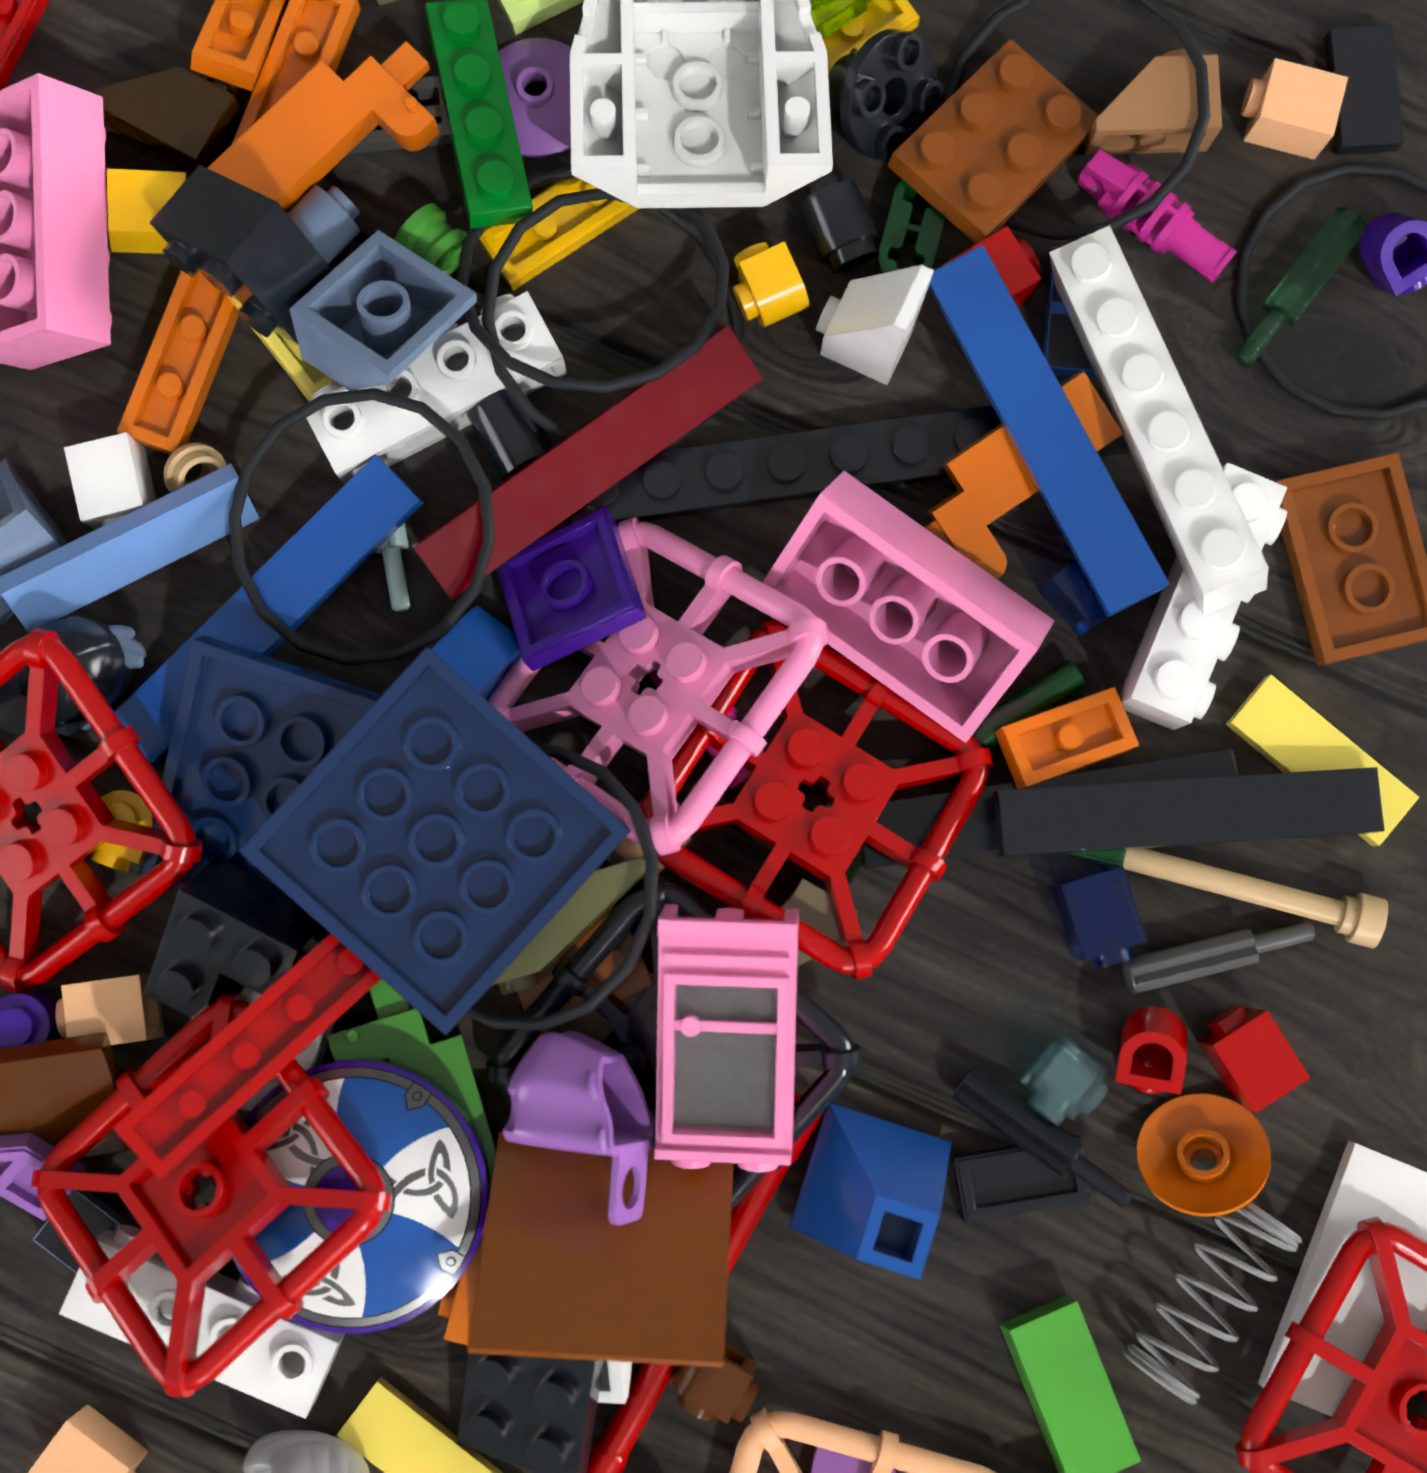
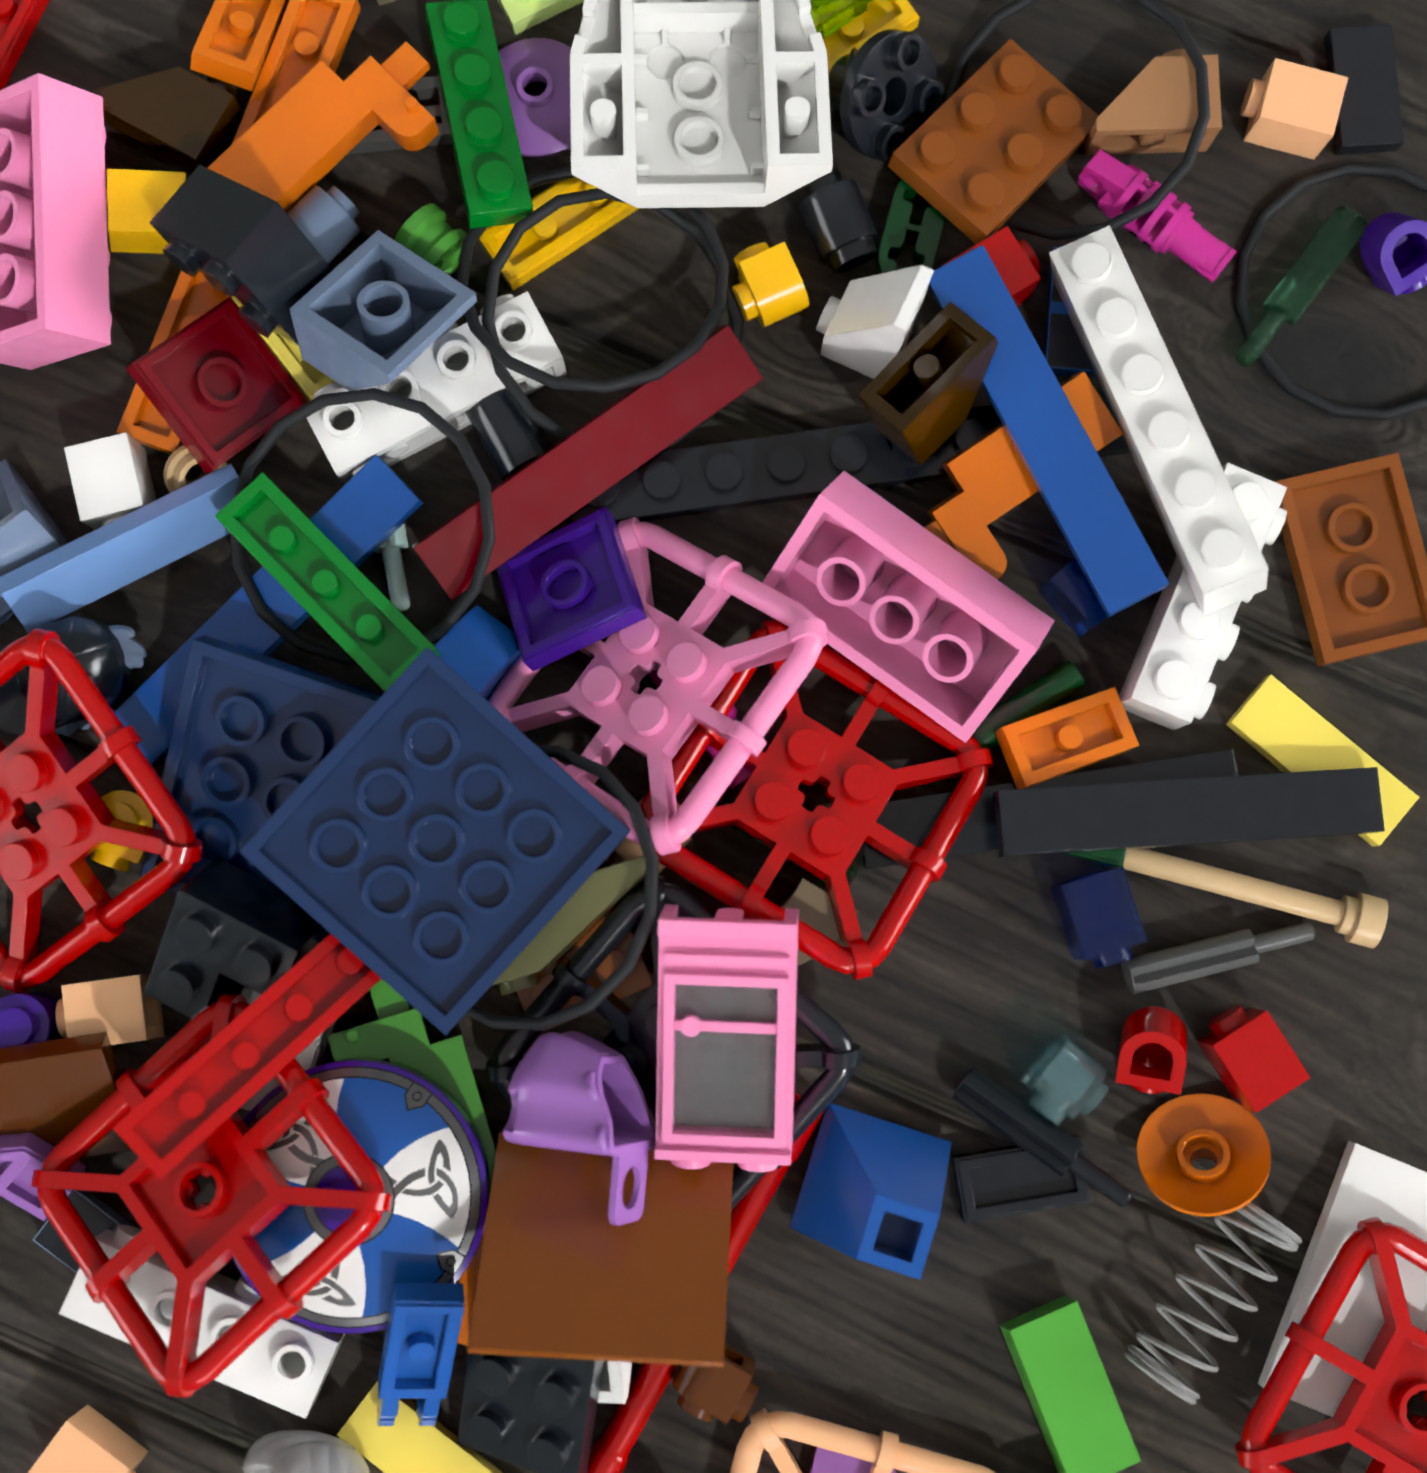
none -> dark red tile [126,297,308,474]
none -> green plate [215,472,441,692]
none -> blue hinge [377,1282,465,1426]
none -> dark brown slope [858,302,998,466]

